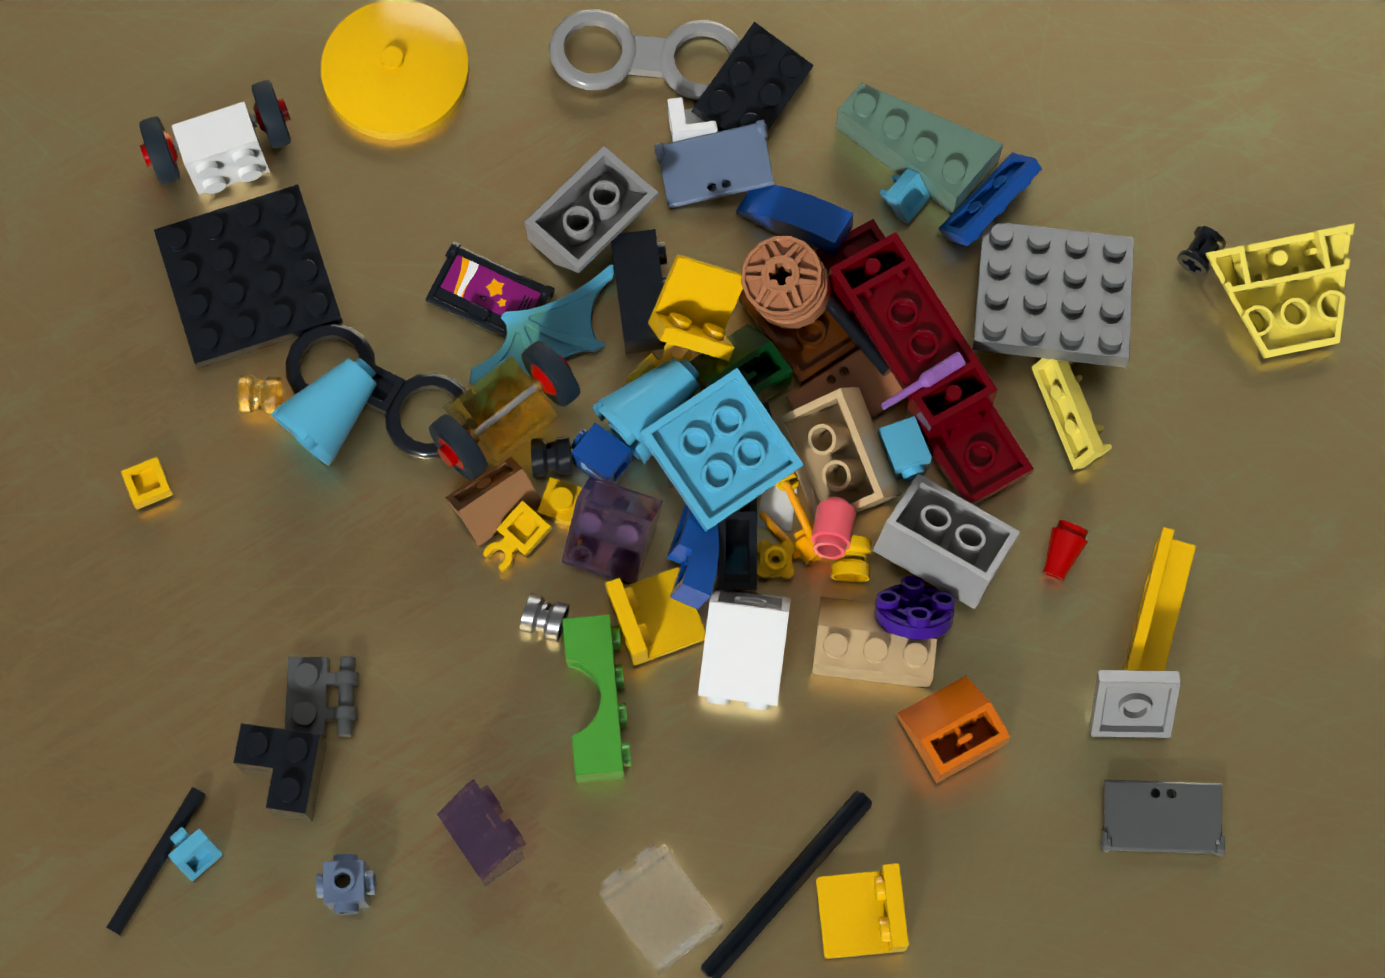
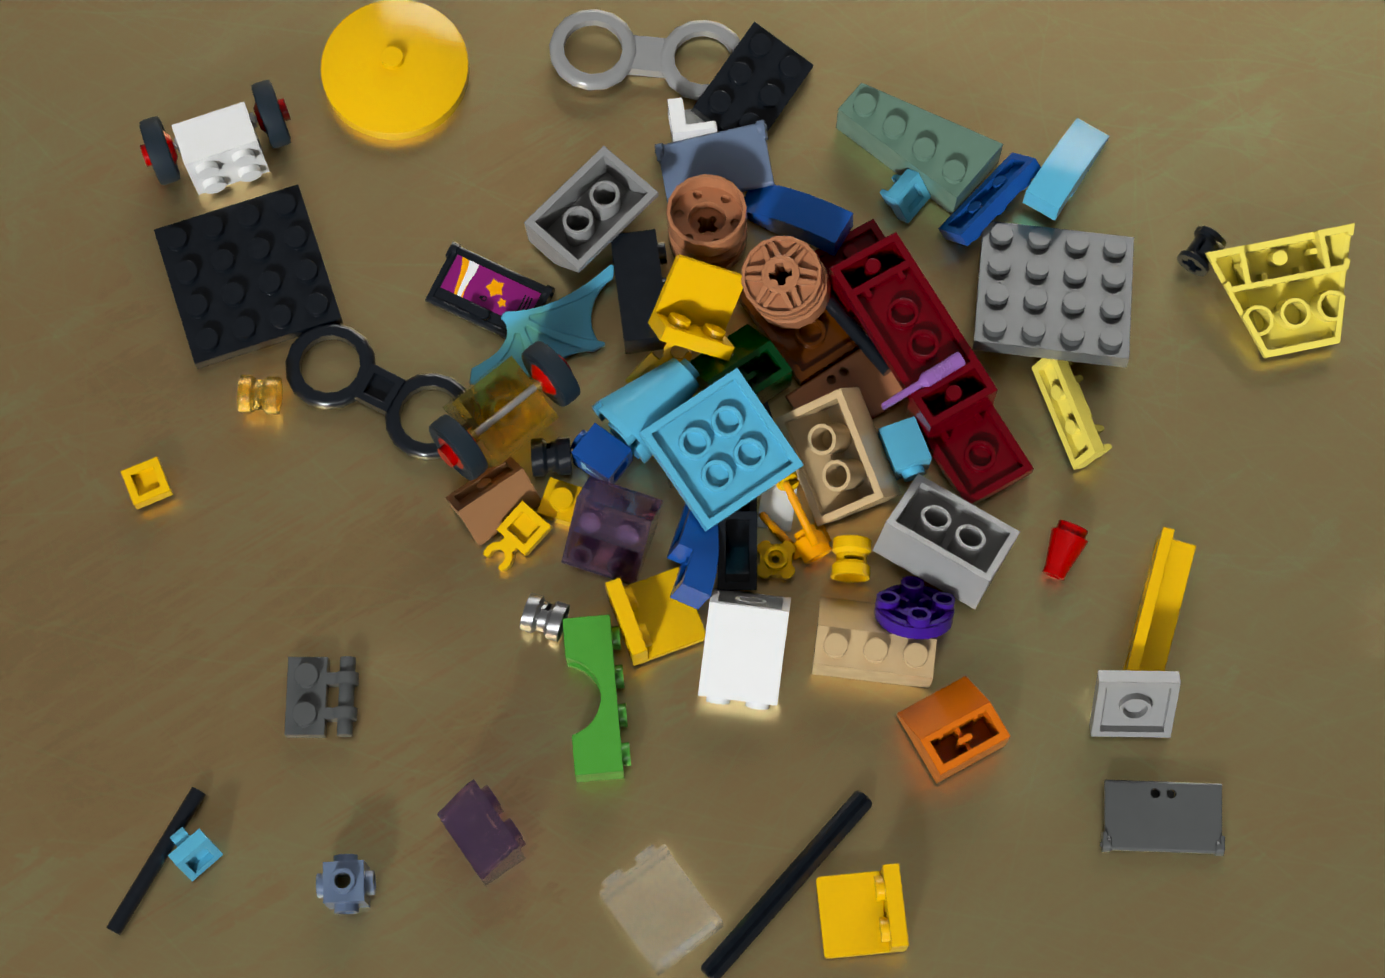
black brick [233,723,327,822] -> none
medium azure cone [270,358,377,466] -> none
coral brick [811,497,856,559] -> none
none -> nougat wheel [666,174,747,269]
none -> medium azure slope [1022,118,1109,221]

